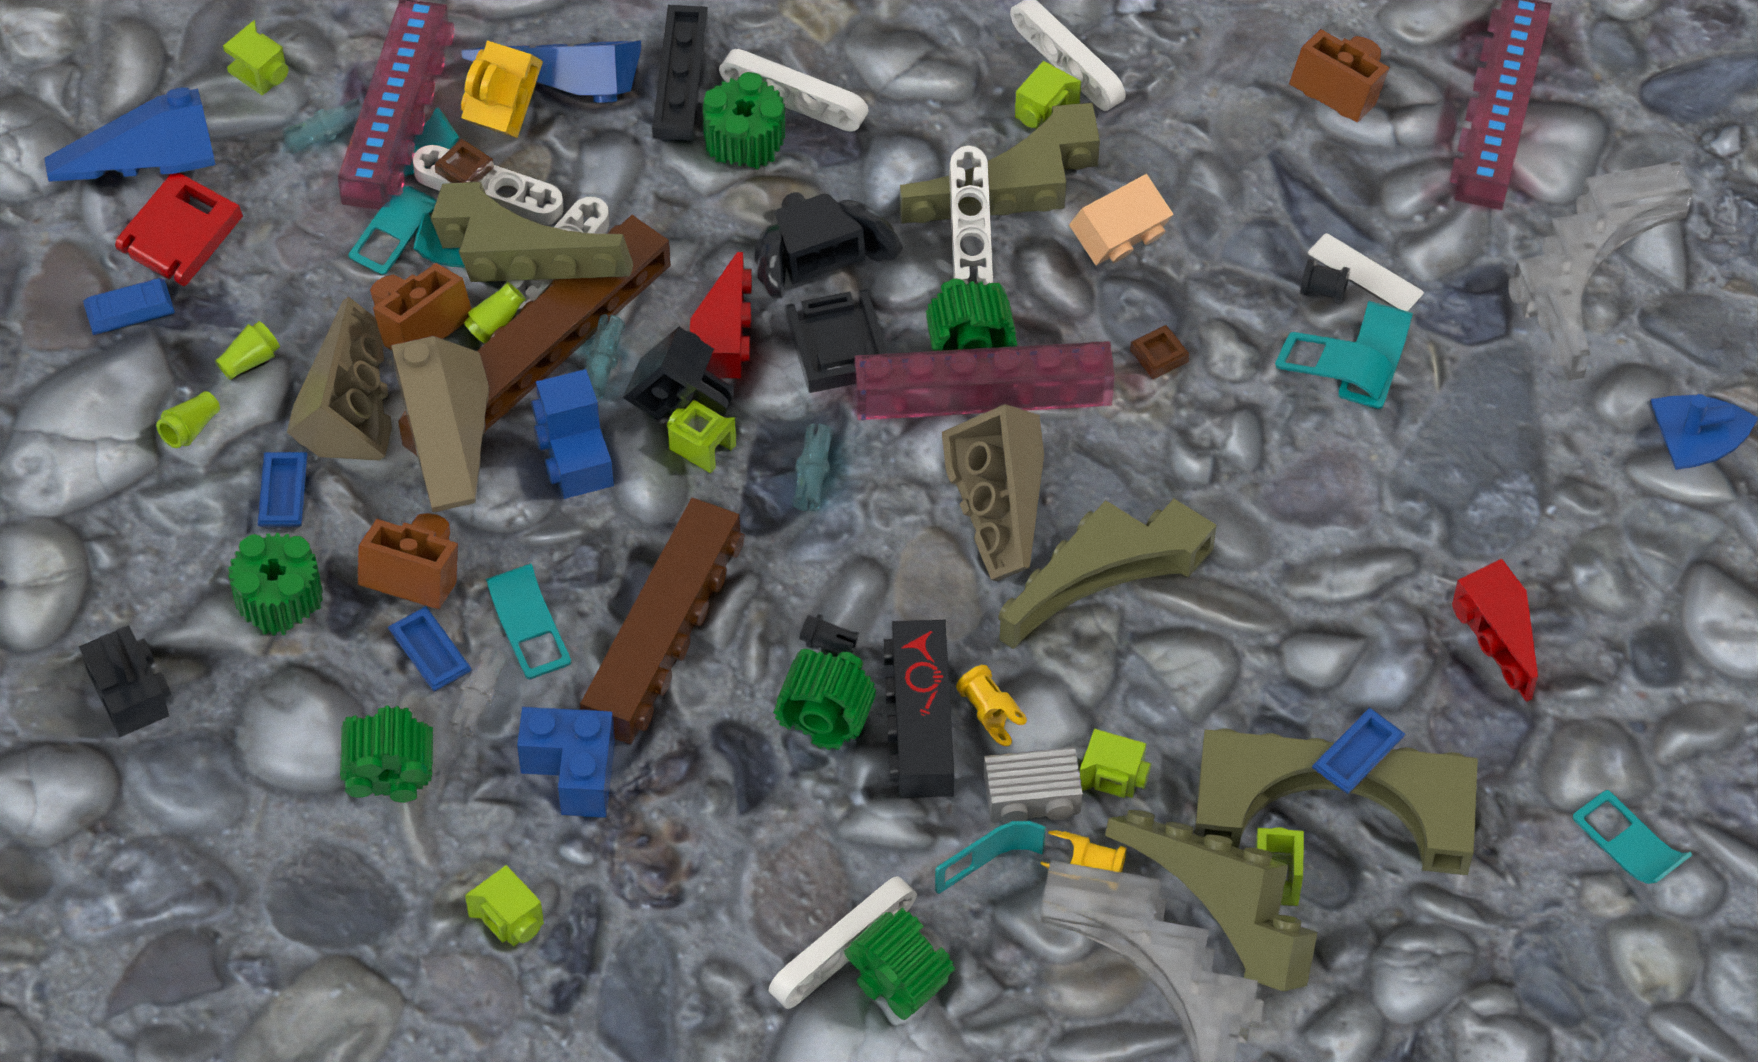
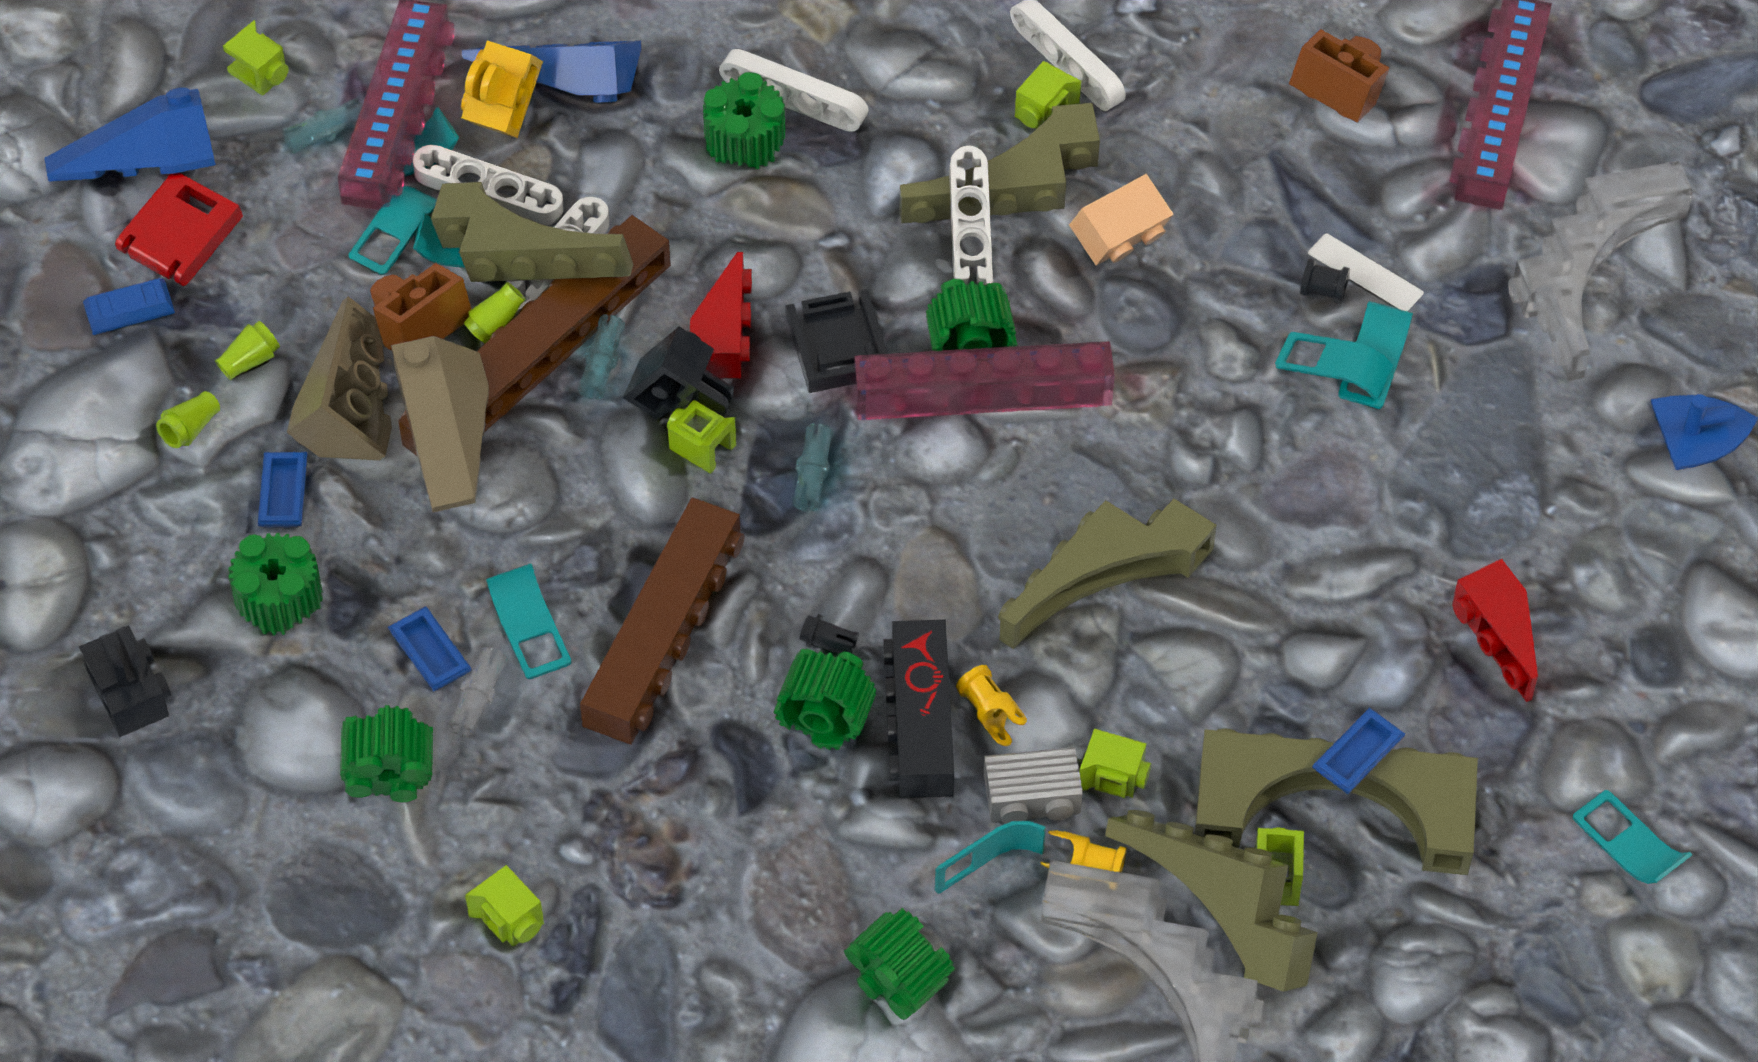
dark orange brick [358,513,458,609] -> none
reddish brown tile [435,138,494,183] -> none
blue brick [517,707,615,818] -> none
blue brick [531,369,614,499] -> none
black plate [652,4,708,141] -> none
black torso [754,192,903,298] -> none
white beam [768,876,917,1009] -> none
dark tan wedge [942,404,1044,581] -> none
reddish brown tile [1130,325,1189,380] -> none

